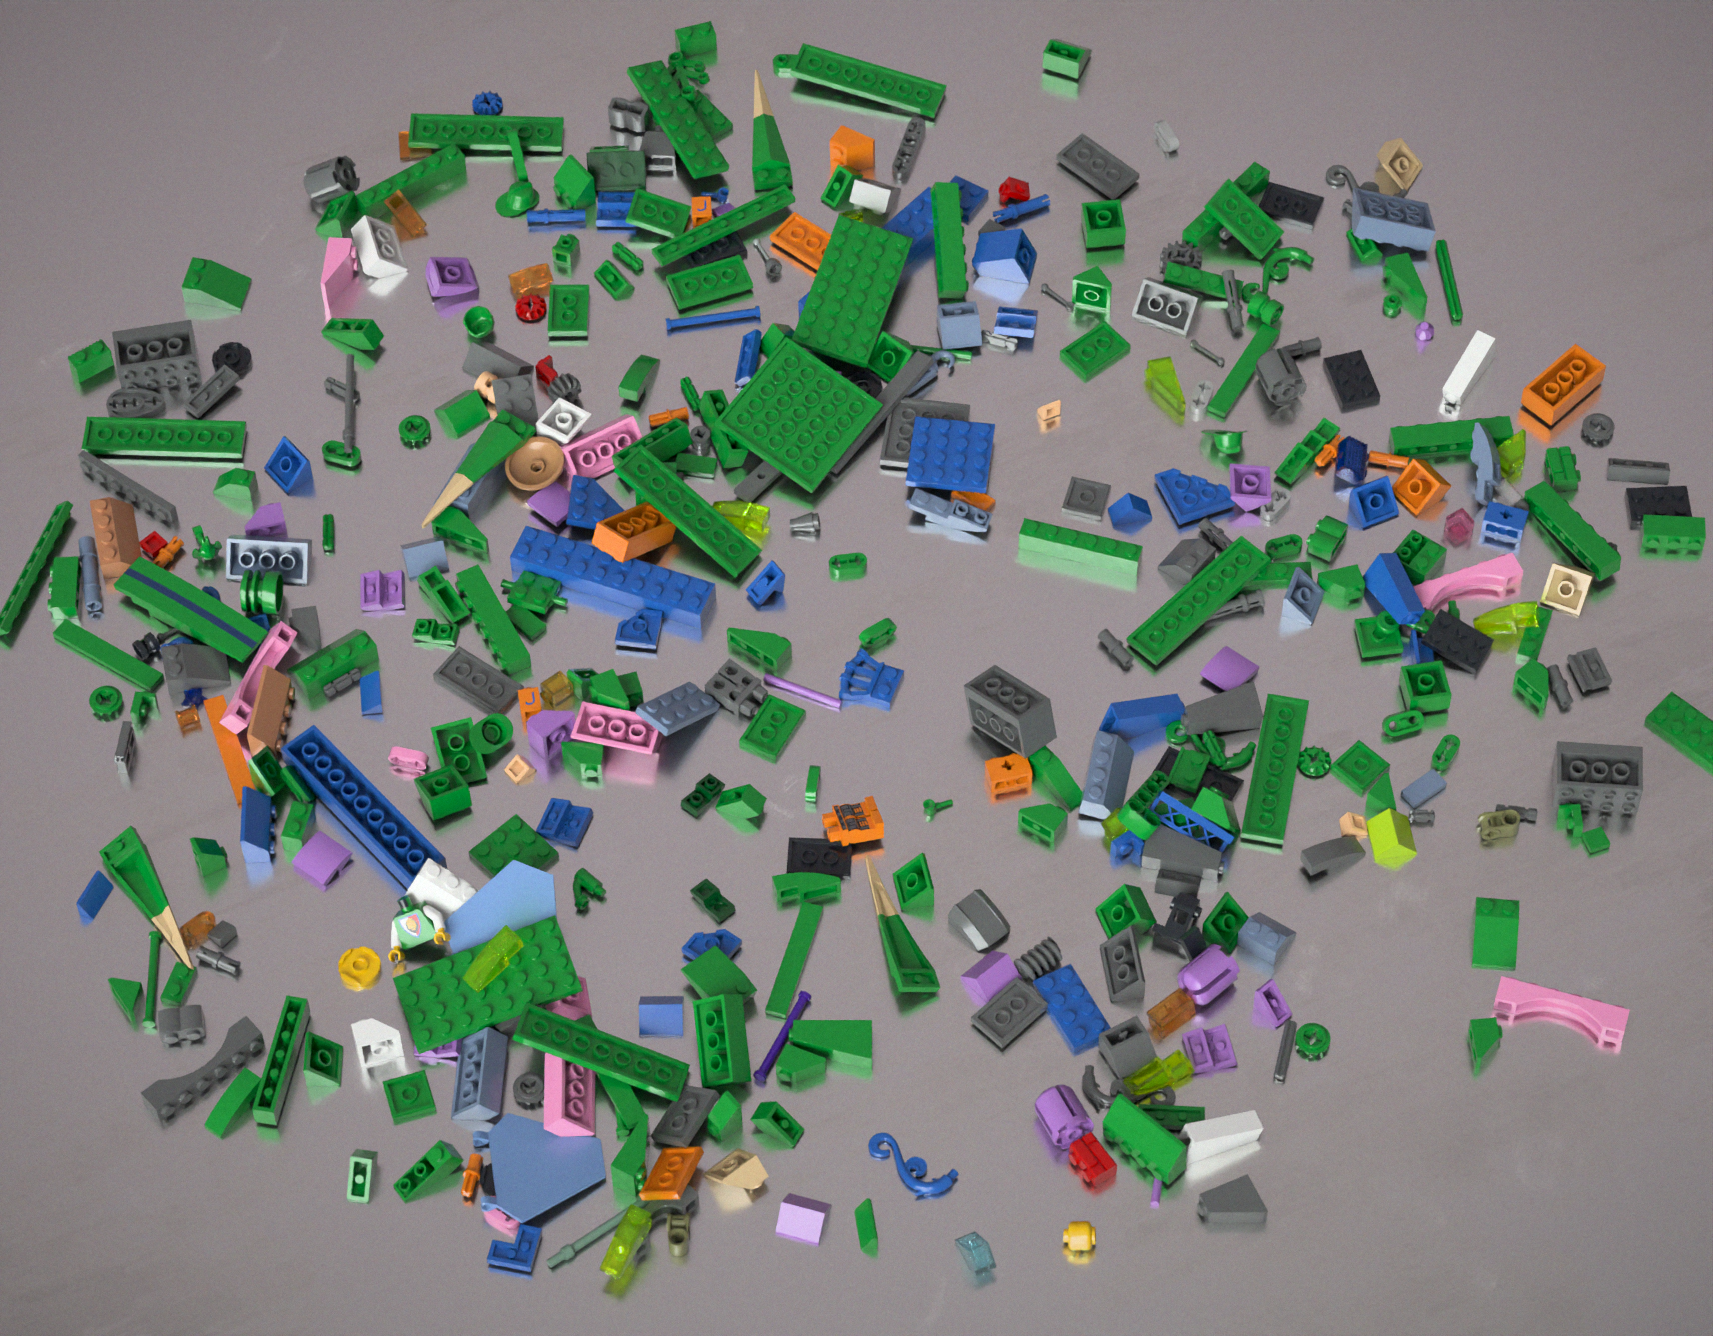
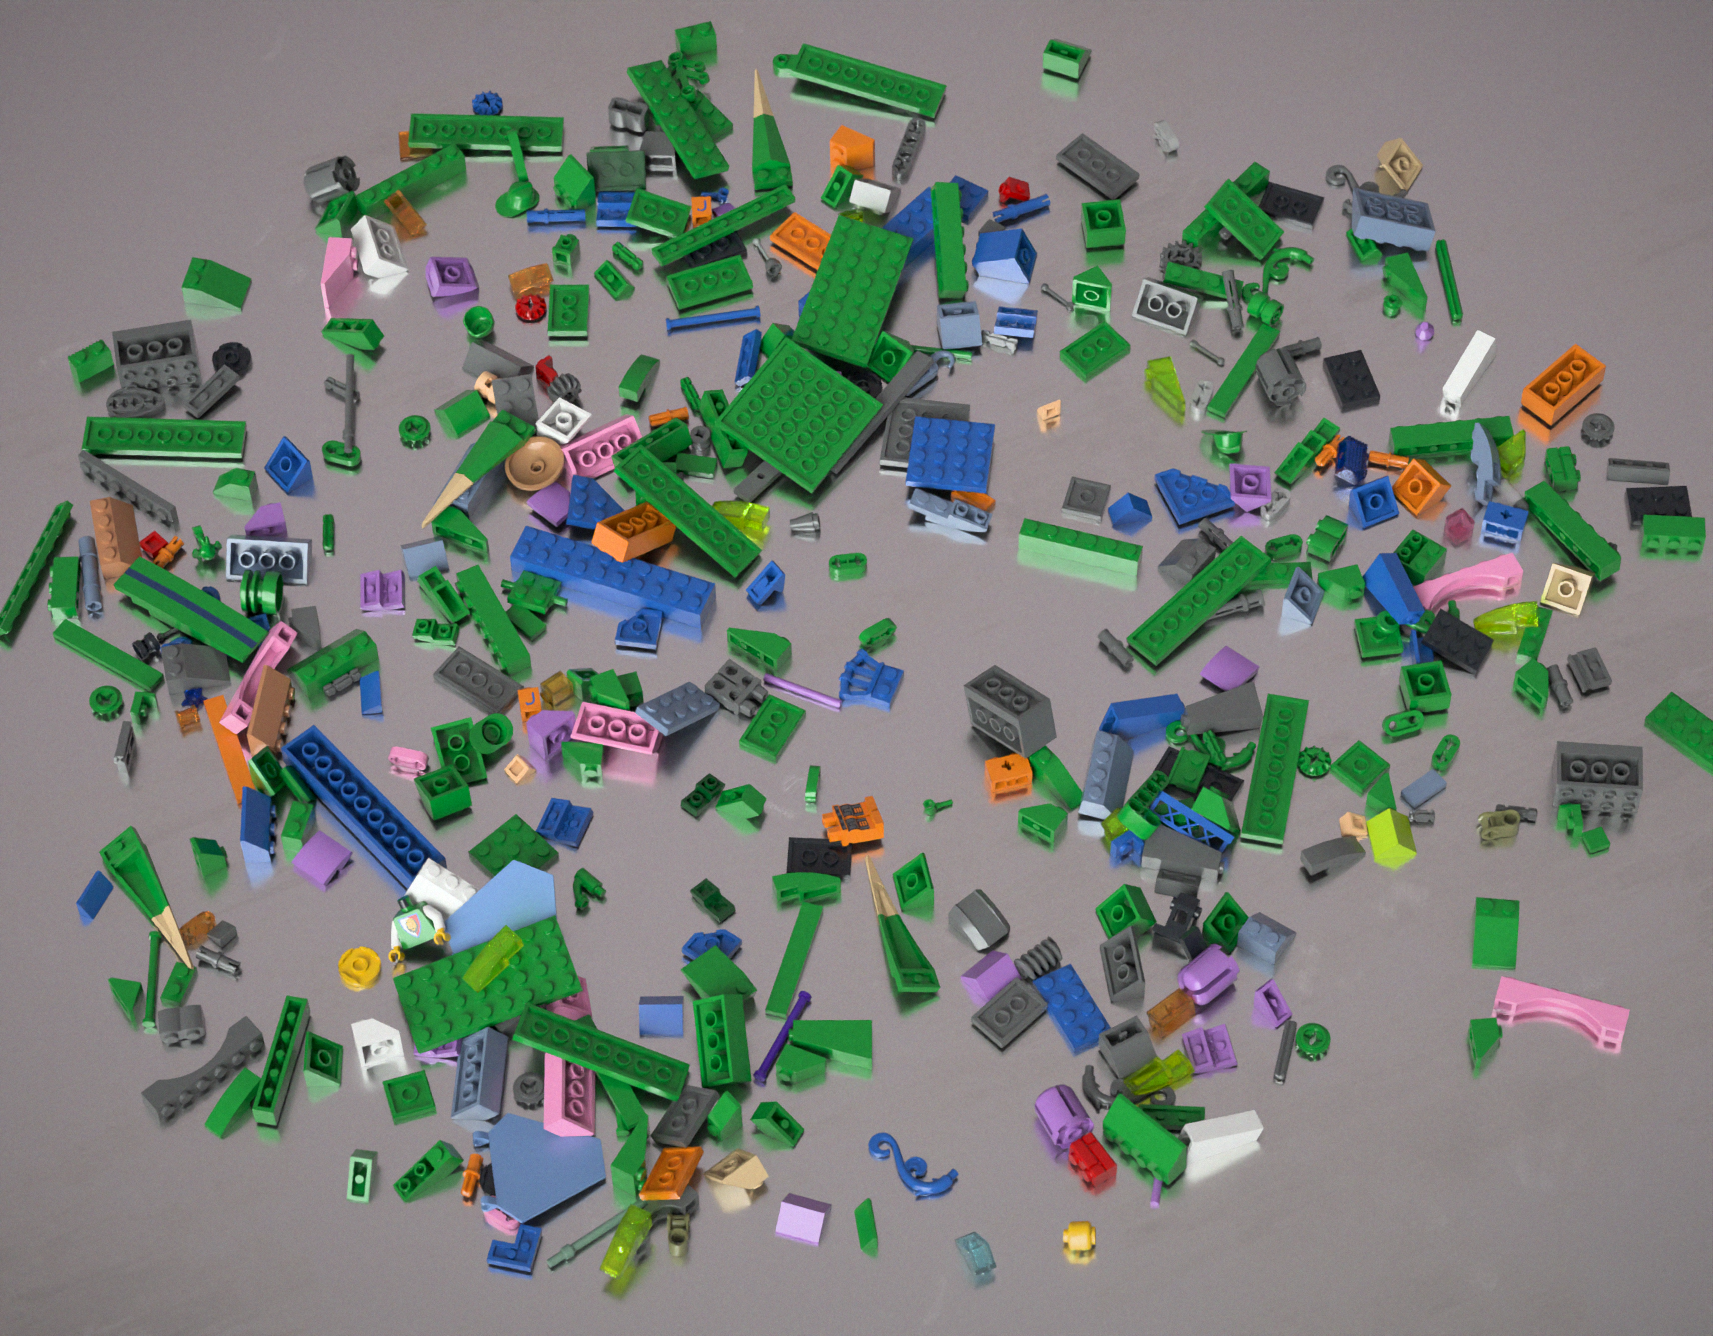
dark grey slope [1197,1174,1268,1223] -> none

